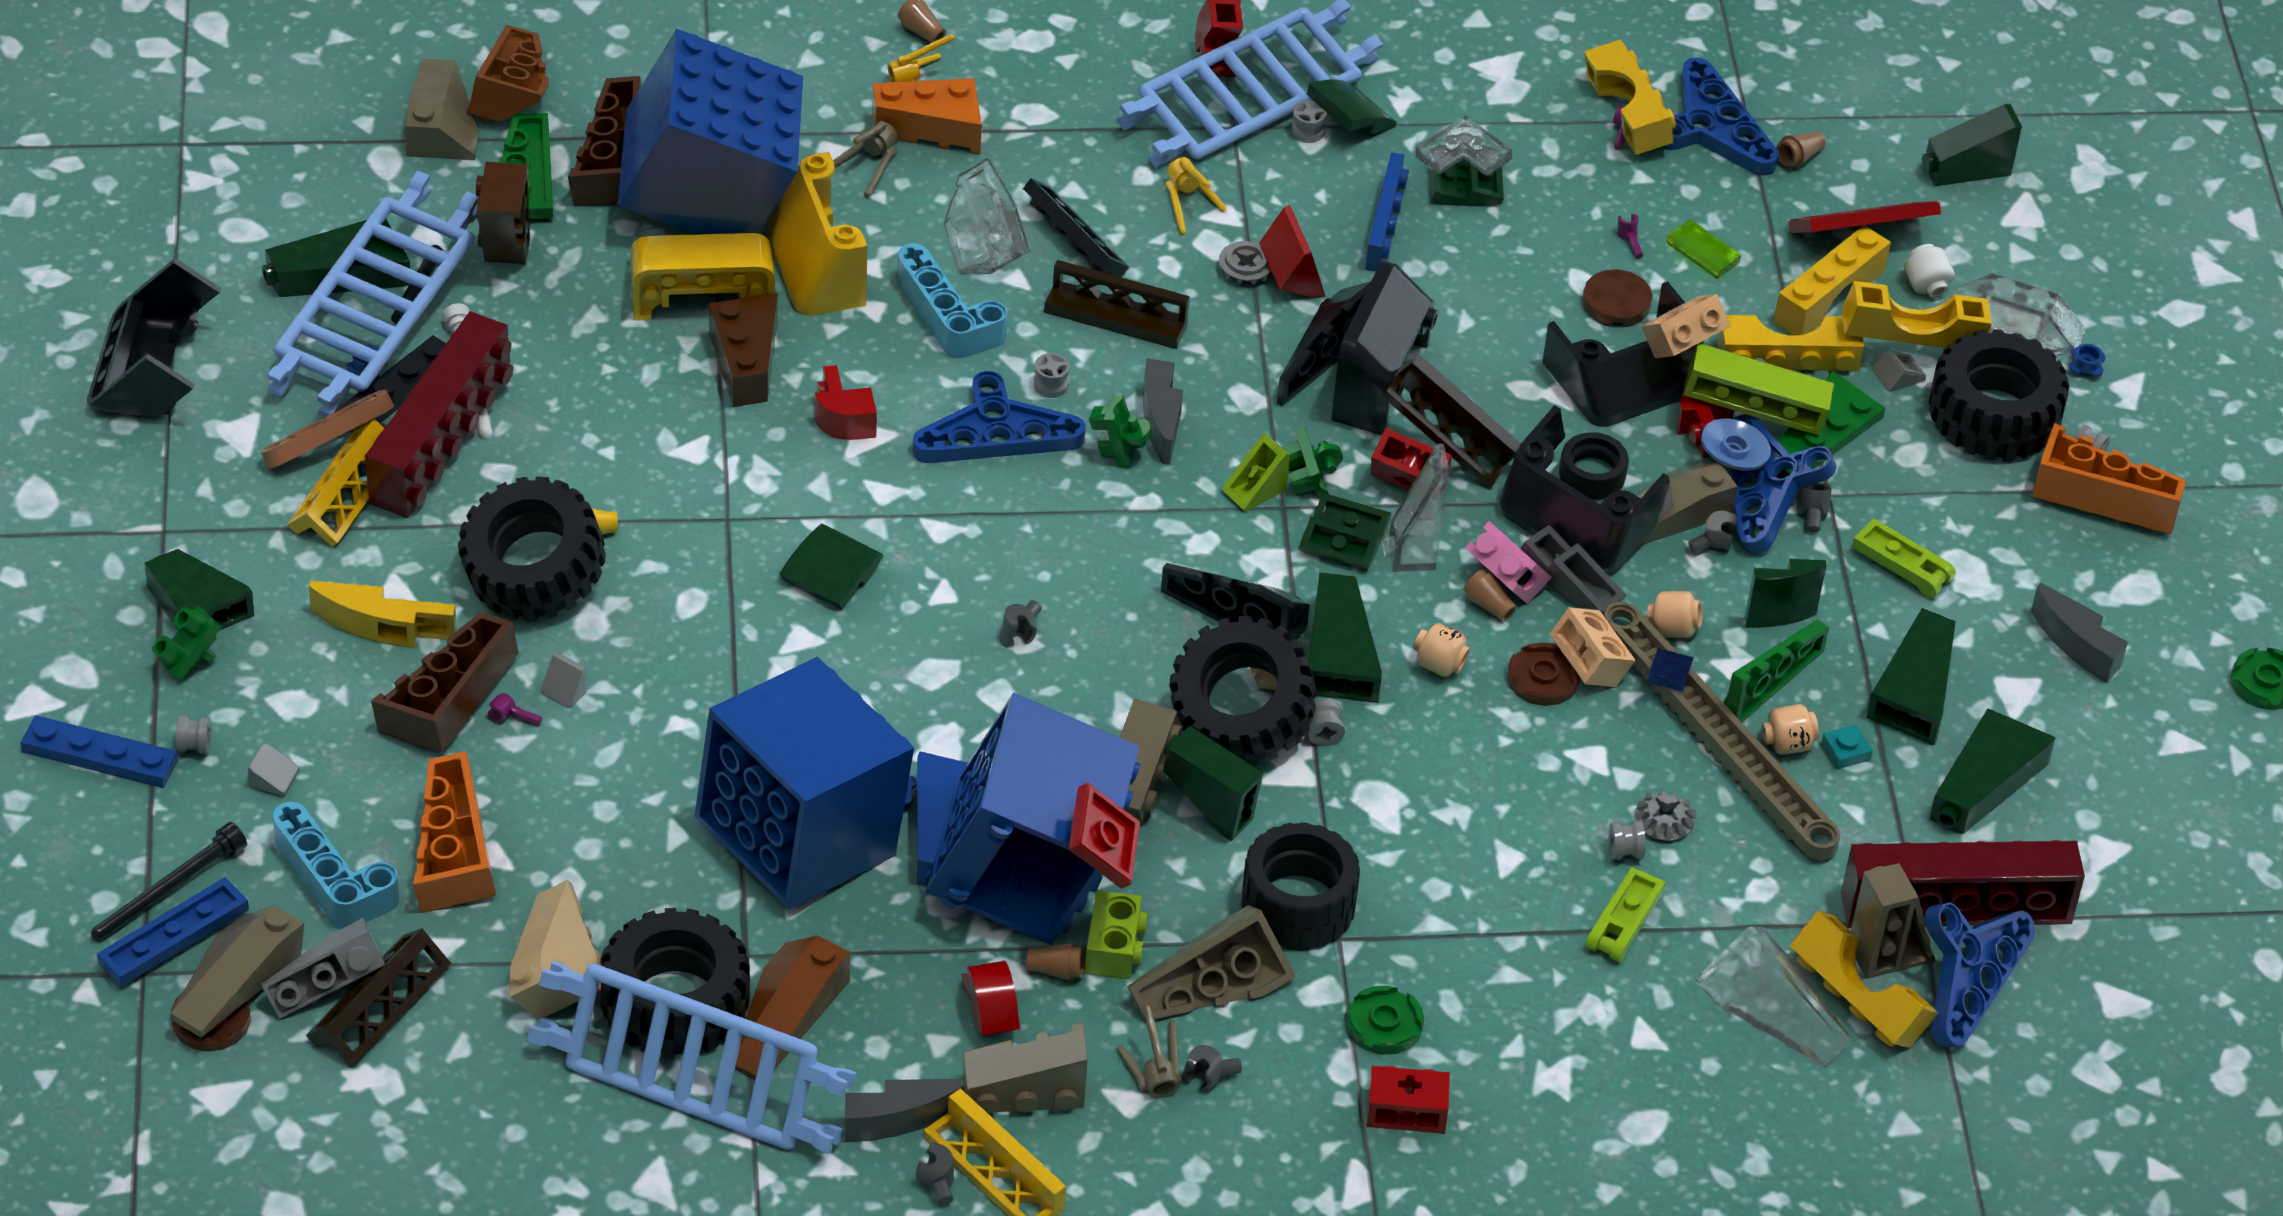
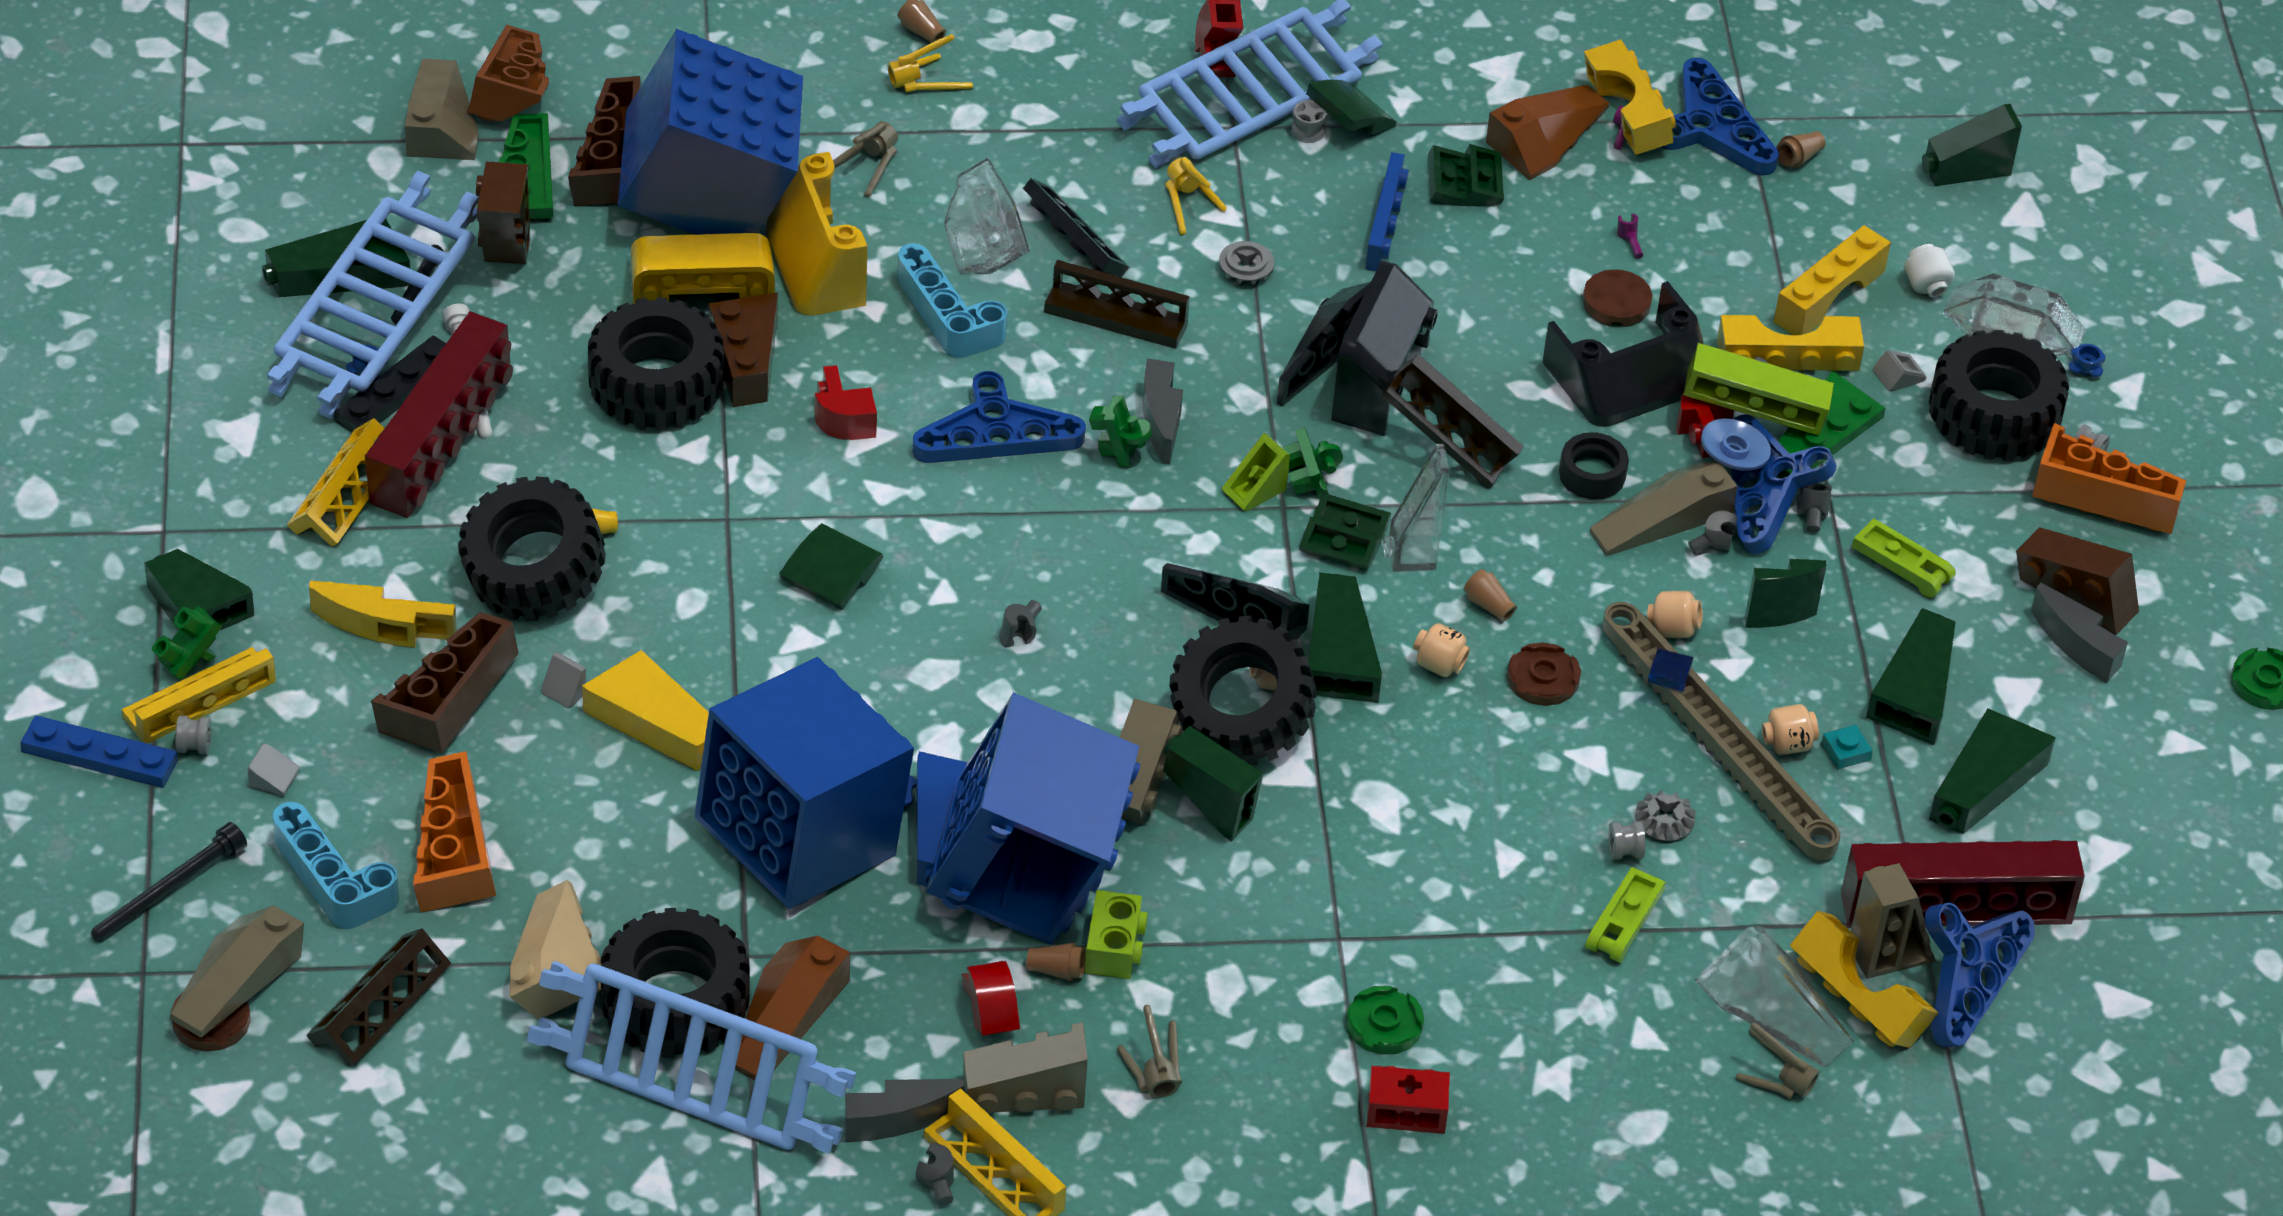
black windscreen [87,258,221,417] -> none
blue plate [97,877,249,987] -> none
nougat beam [260,389,394,468] -> none
light grey slope [261,918,385,1019] -> none
magenta hand [488,693,543,725] -> none
orange wedge [872,78,982,155] -> none
light grey wheel [1034,353,1070,398] -> none
red plate [1069,782,1140,889] -> none
dark tan wedge [1127,905,1296,1020] -> none
dark grey piece [1181,1045,1242,1091] -> none
black tyre [1241,822,1360,950] -> none
red slope [1259,205,1326,298] -> none
light grey wheel [1307,699,1345,746] -> none
red brick [1370,428,1452,502] -> none
clear plate [1416,116,1512,175] -> none
bright pink brick [1465,521,1552,604] -> none
black windscreen [1499,405,1673,575] -> none
dark grey slope [1521,525,1626,614] -> none
light nougat brick [1550,607,1636,687] -> none
light nougat brick [1641,294,1731,358] -> none
clear neon green tile [1666,219,1741,279] -> none
green wing [1724,619,1829,723] -> none
red tile [1788,201,1941,233] -> none
yellow arch [1842,281,1992,348] -> none
none -> yellow fence [121,647,276,743]
none -> yellow slope [582,650,709,771]
none -> black tyre [588,297,724,430]
none -> dark orange wedge [1486,84,1609,180]
none -> dark tan plant [1736,1023,1820,1100]
none -> reddish brown wedge [2016,527,2139,635]

